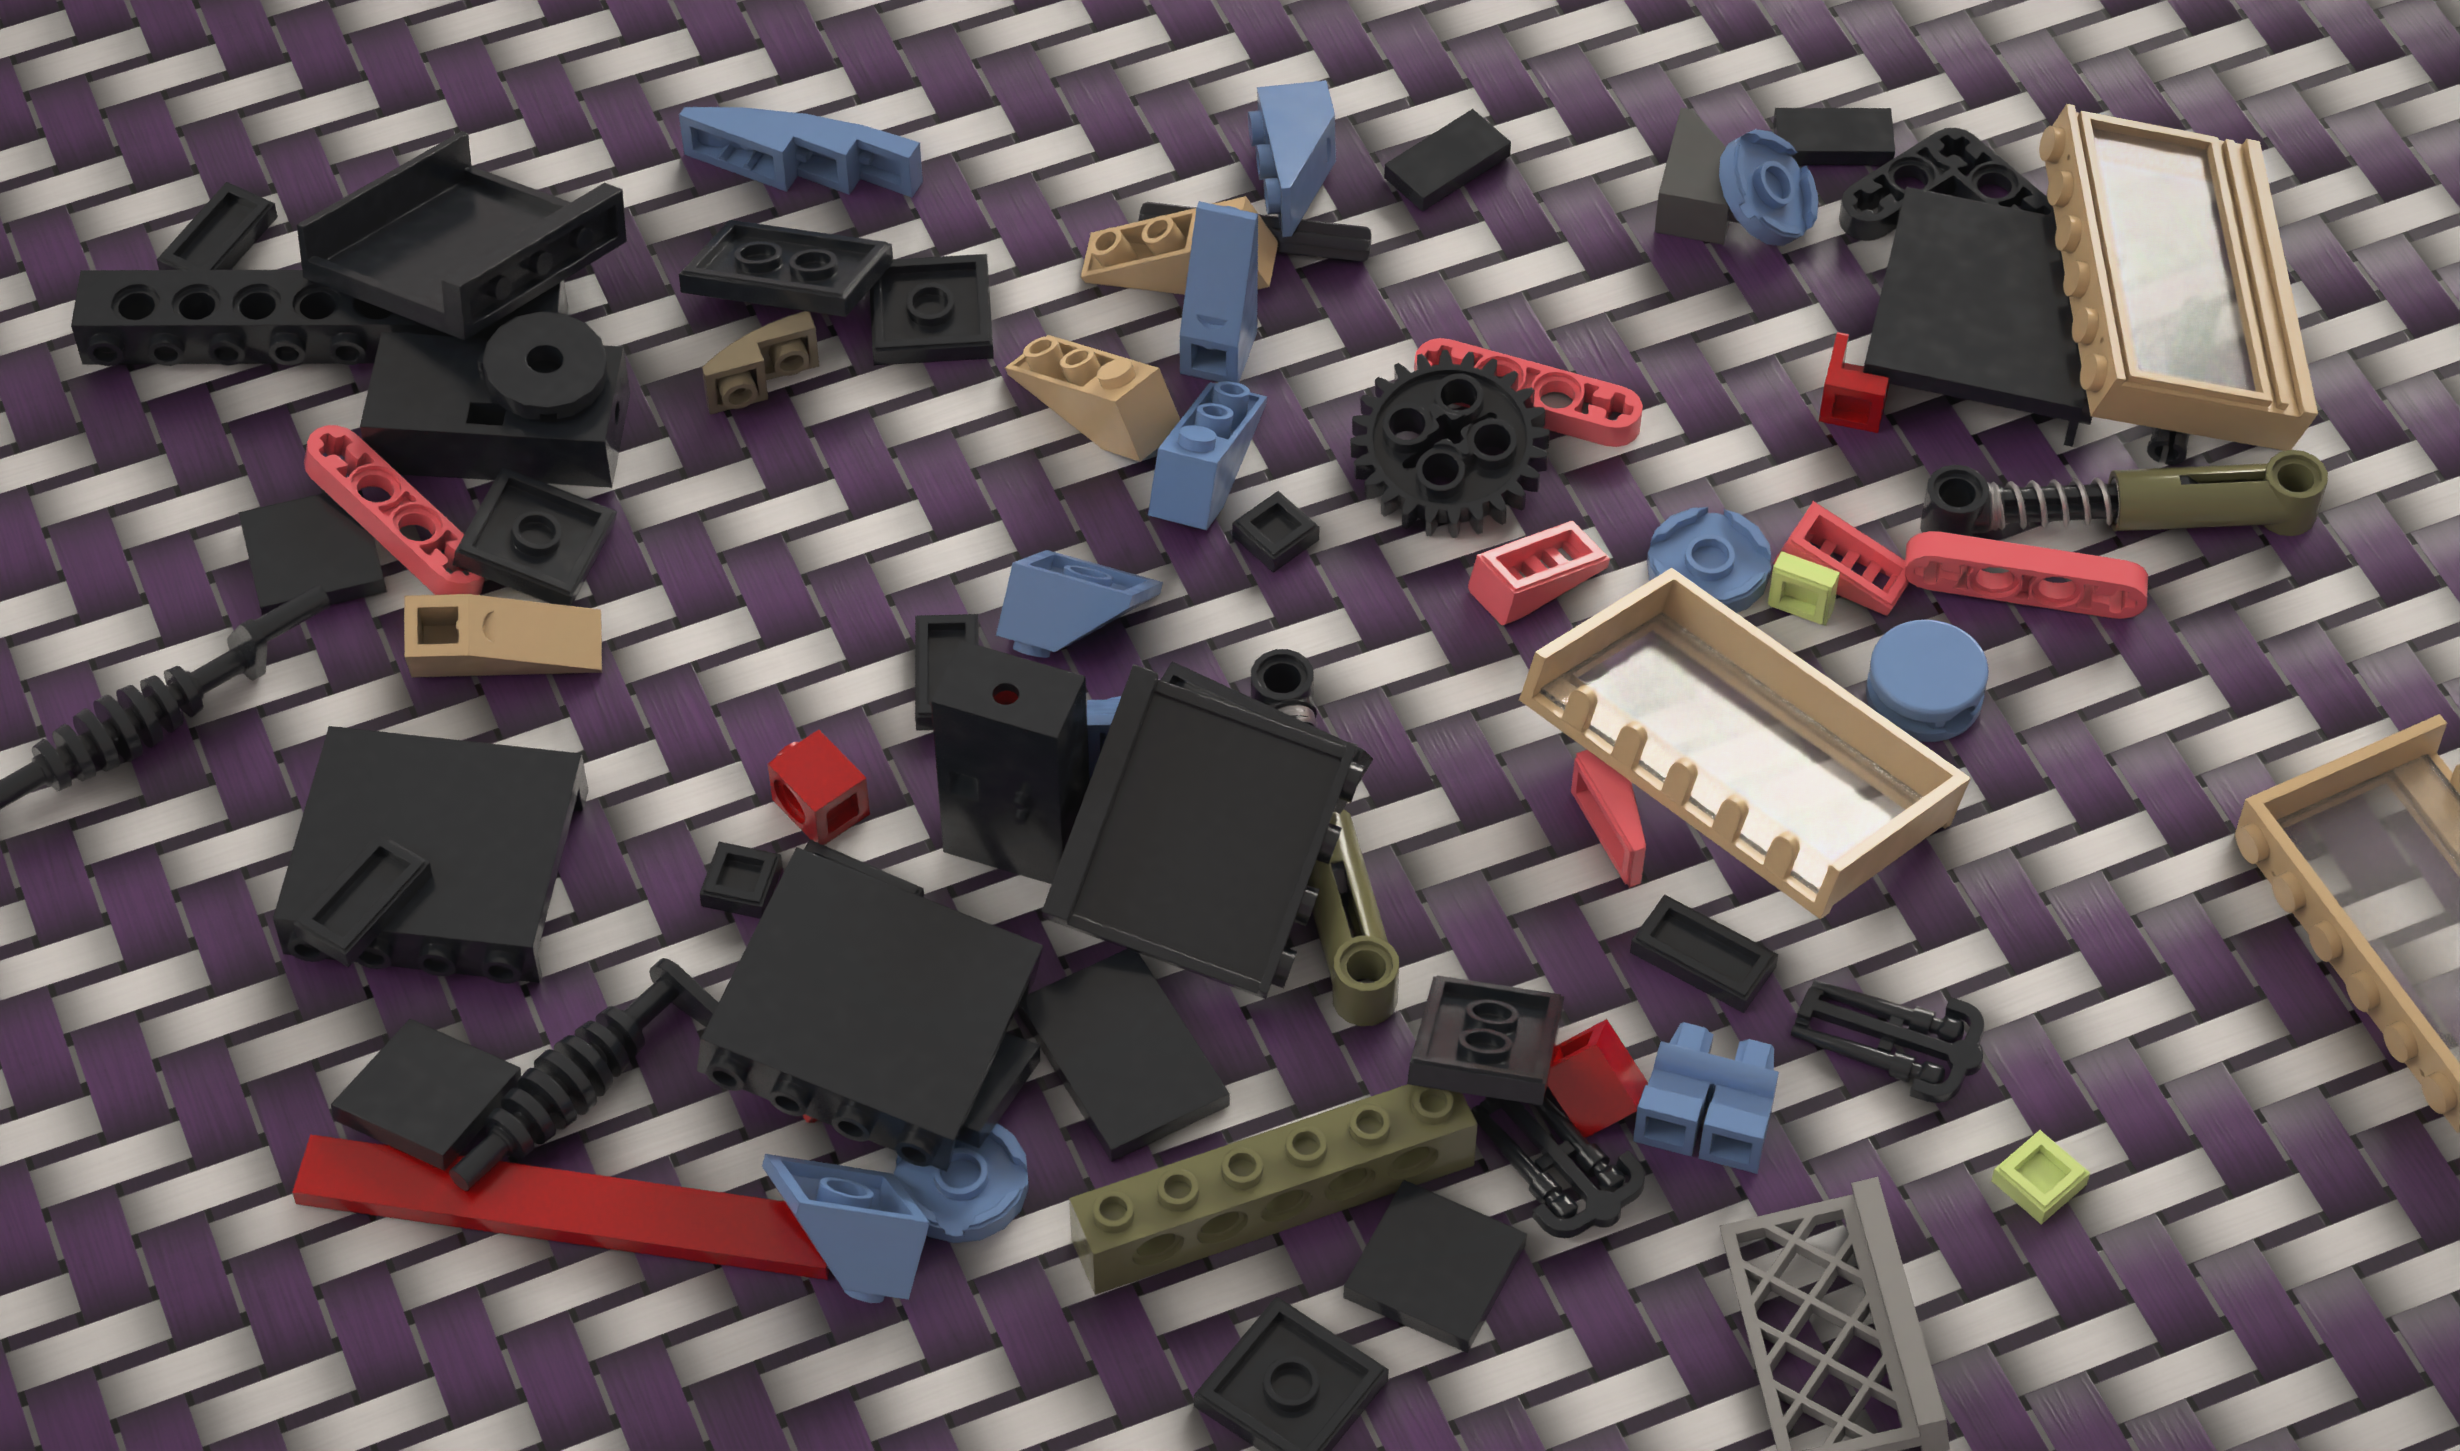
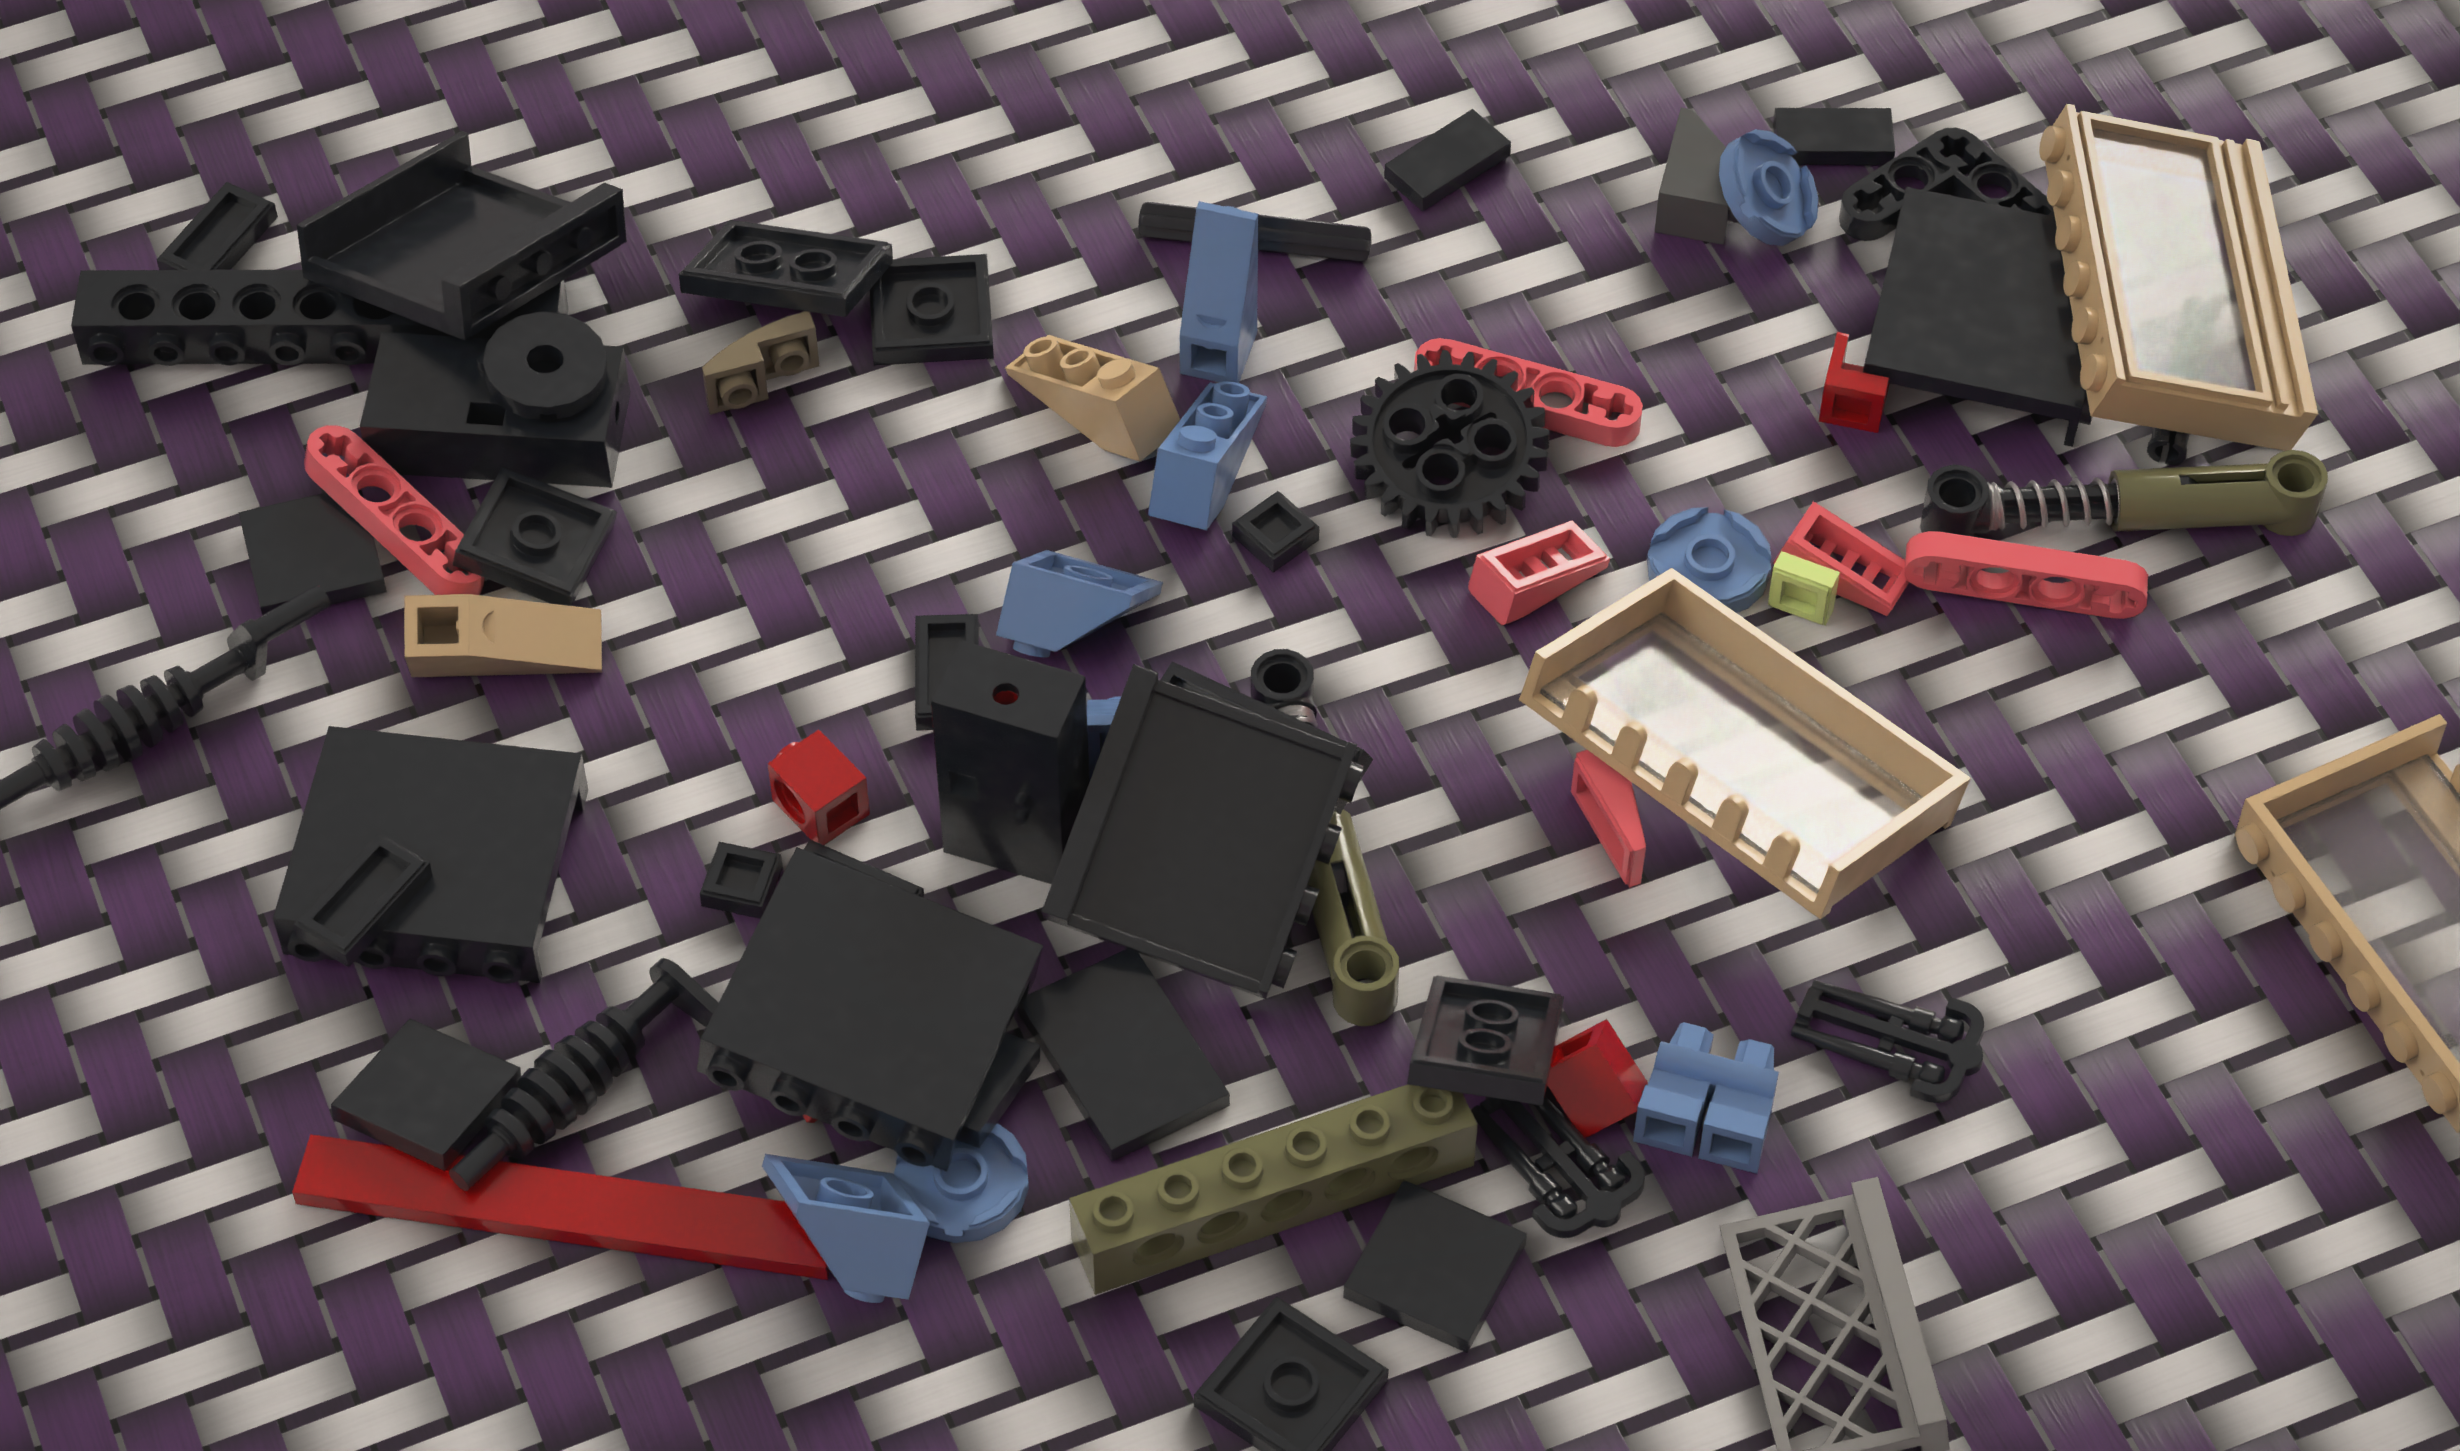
medium blue slope [679,107,923,198] -> none
tan slope [1081,196,1278,295] -> none
medium blue slope [1248,80,1336,237] -> none
black tile [1630,894,1778,1013] -> none
medium blue head [1866,620,1989,742] -> none
yellowish green tile [1991,1130,2090,1225] -> none

